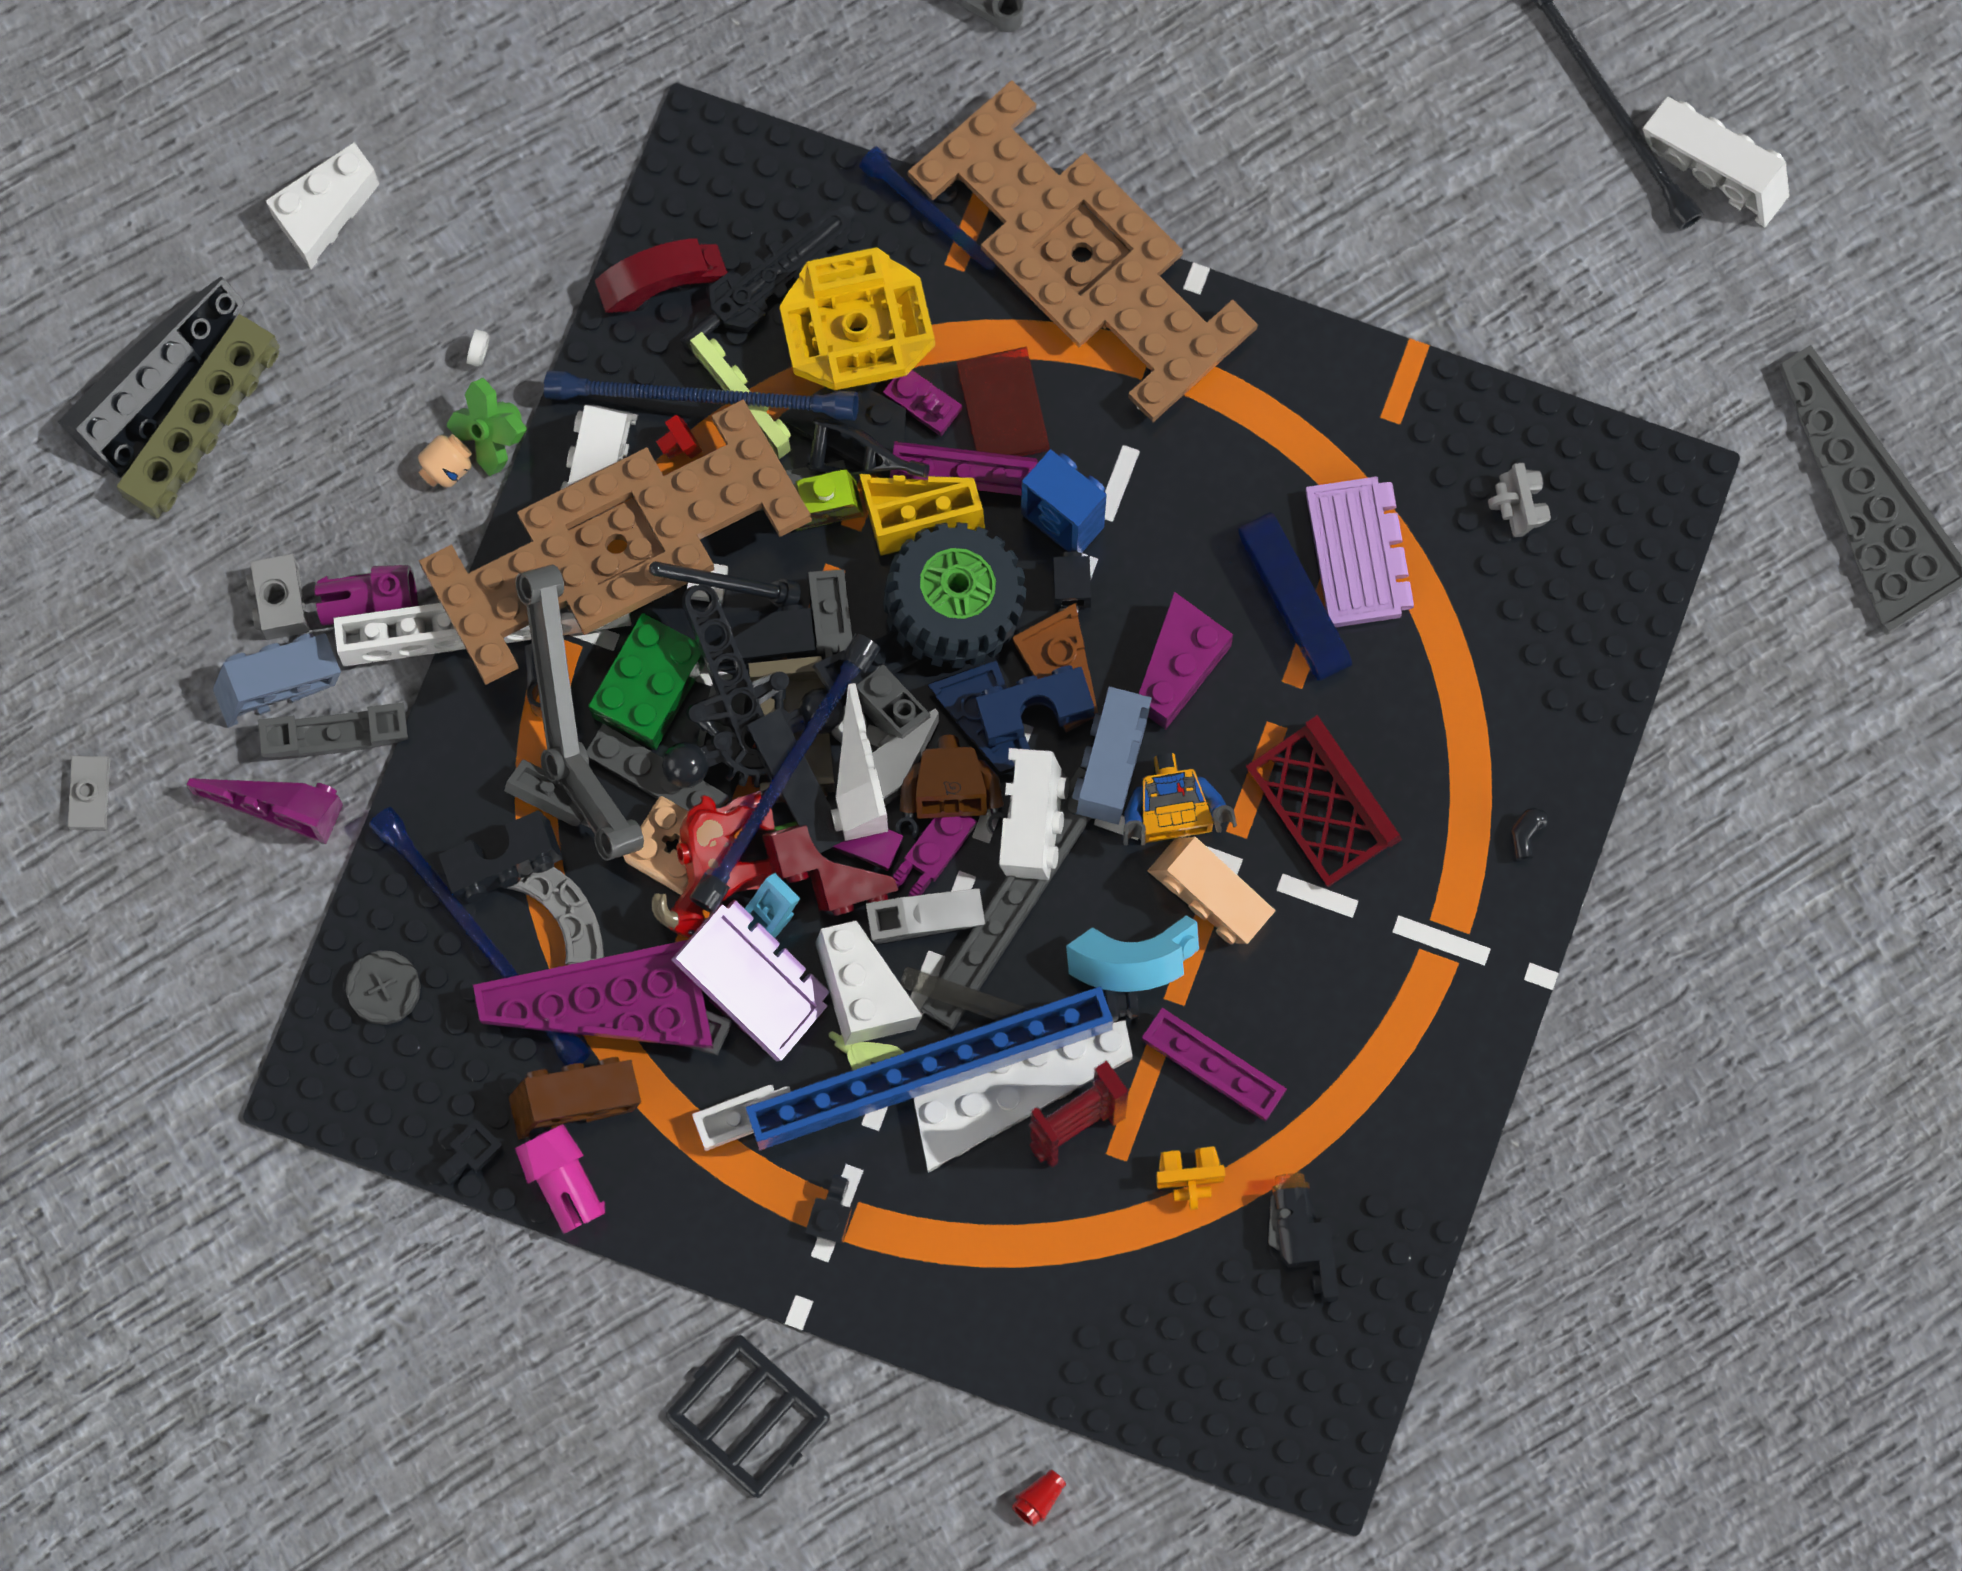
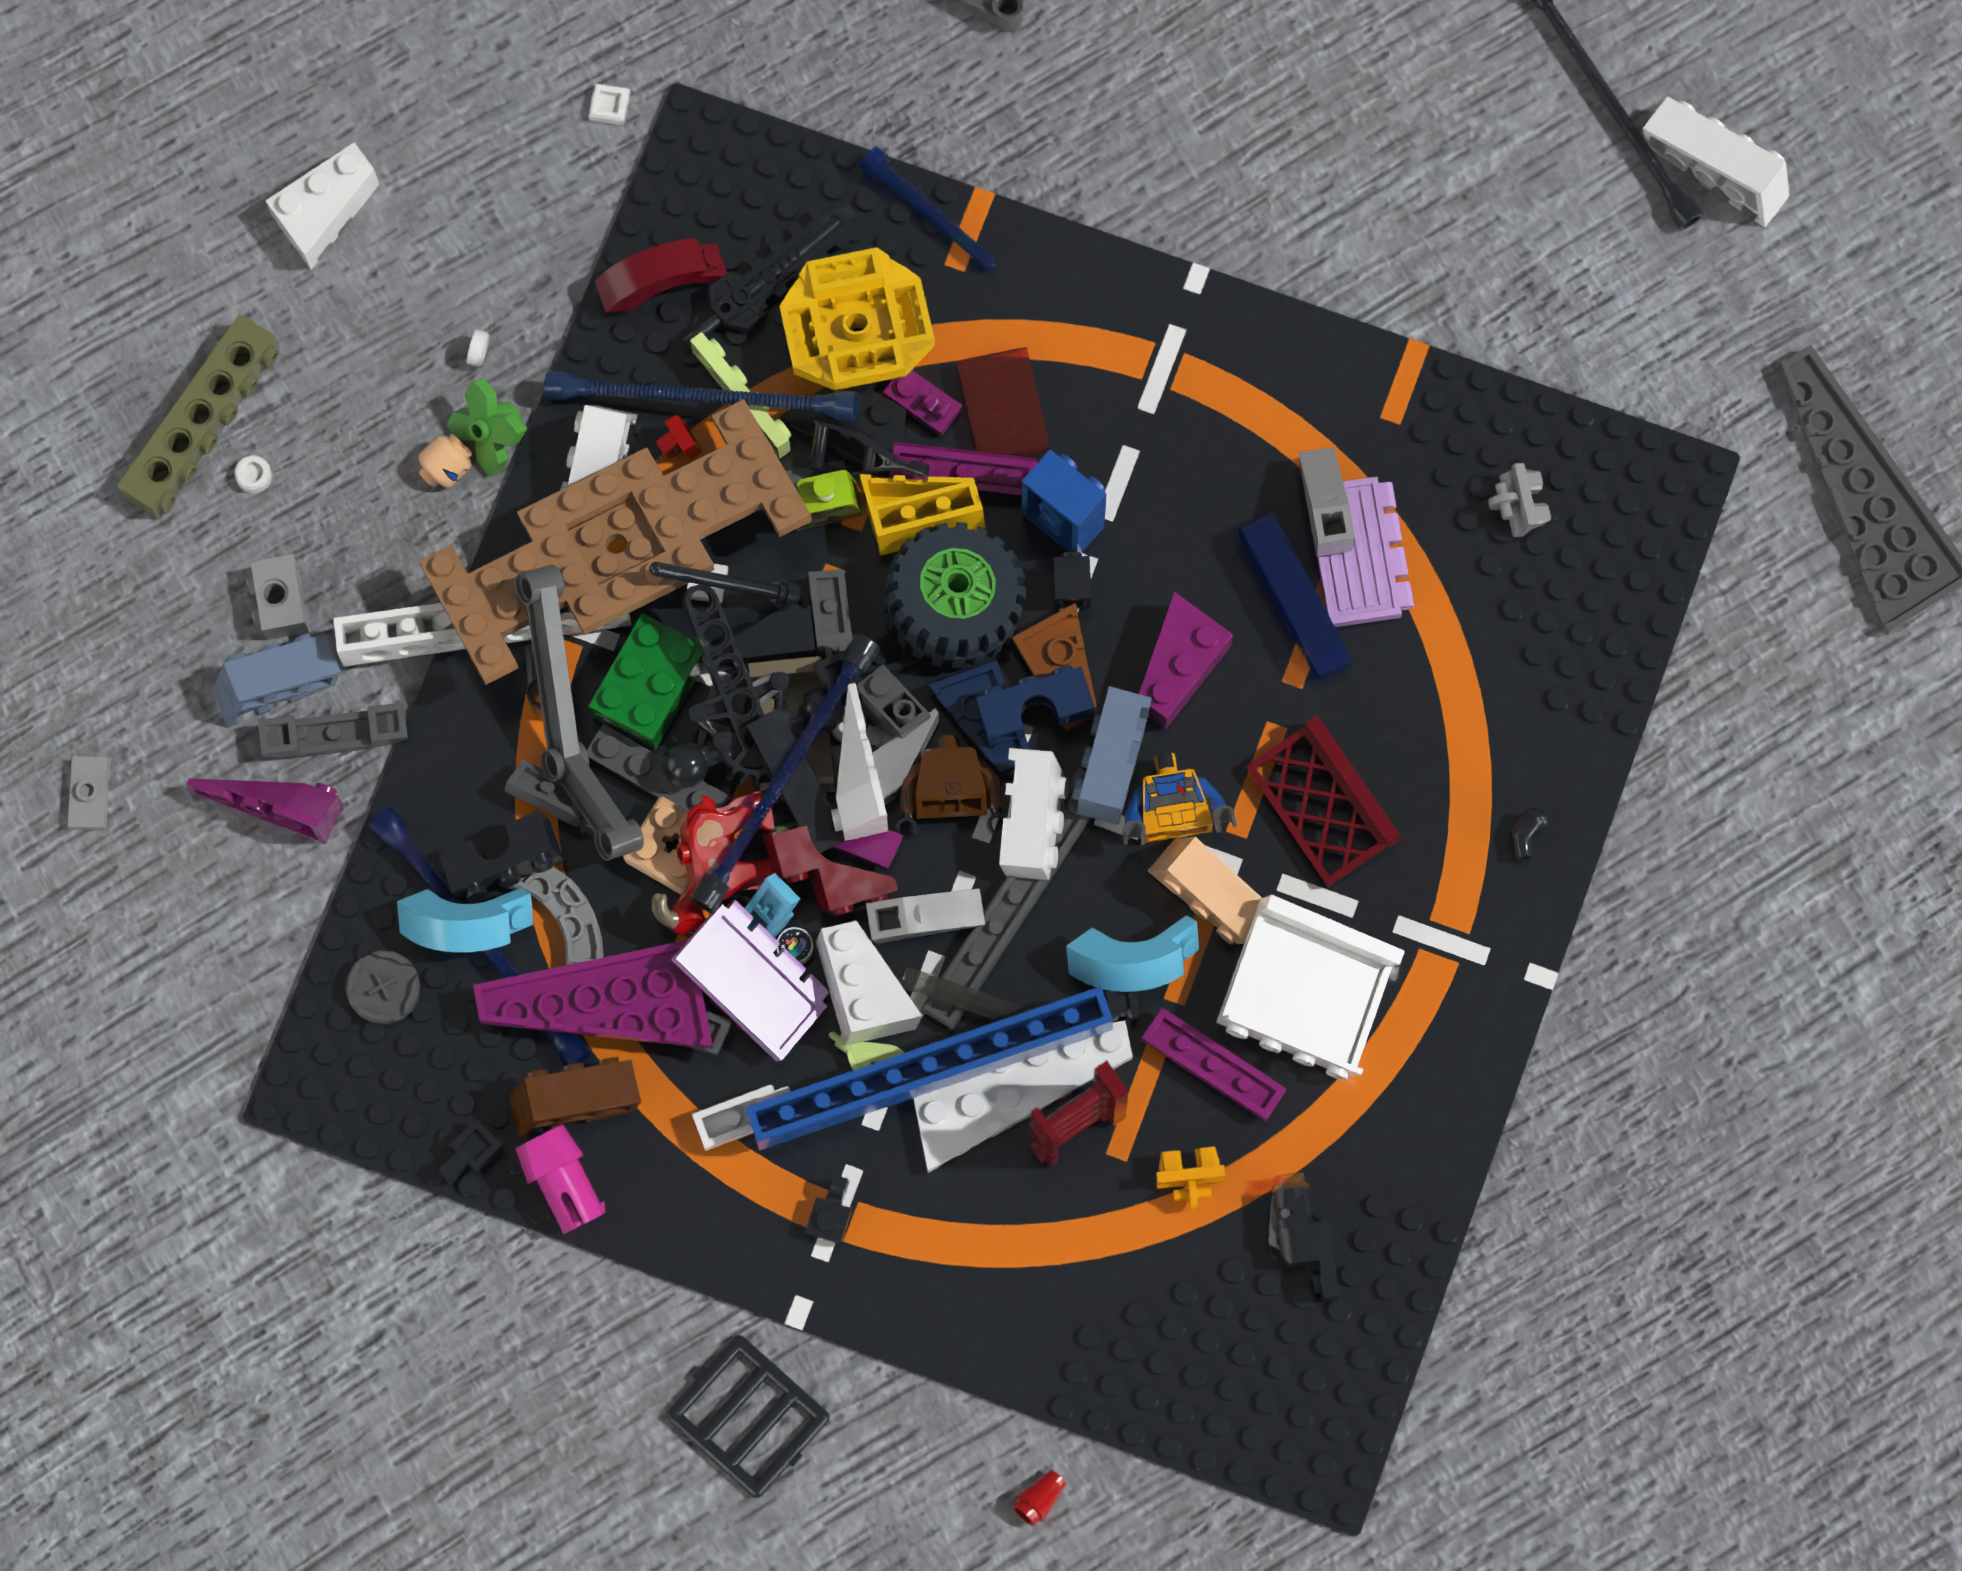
black wedge [58,276,245,478] -> none
magenta piece [315,565,419,626] -> none
magenta hinge [893,816,977,897] -> none
medium nougat piece [908,80,1258,422] -> none
none -> white tile [234,456,272,494]
none -> medium azure arch [397,887,533,952]
none -> white tile [589,84,630,126]
none -> tile [776,927,814,964]
none -> white panel [1216,895,1404,1080]
none -> light grey slope [1298,447,1355,557]

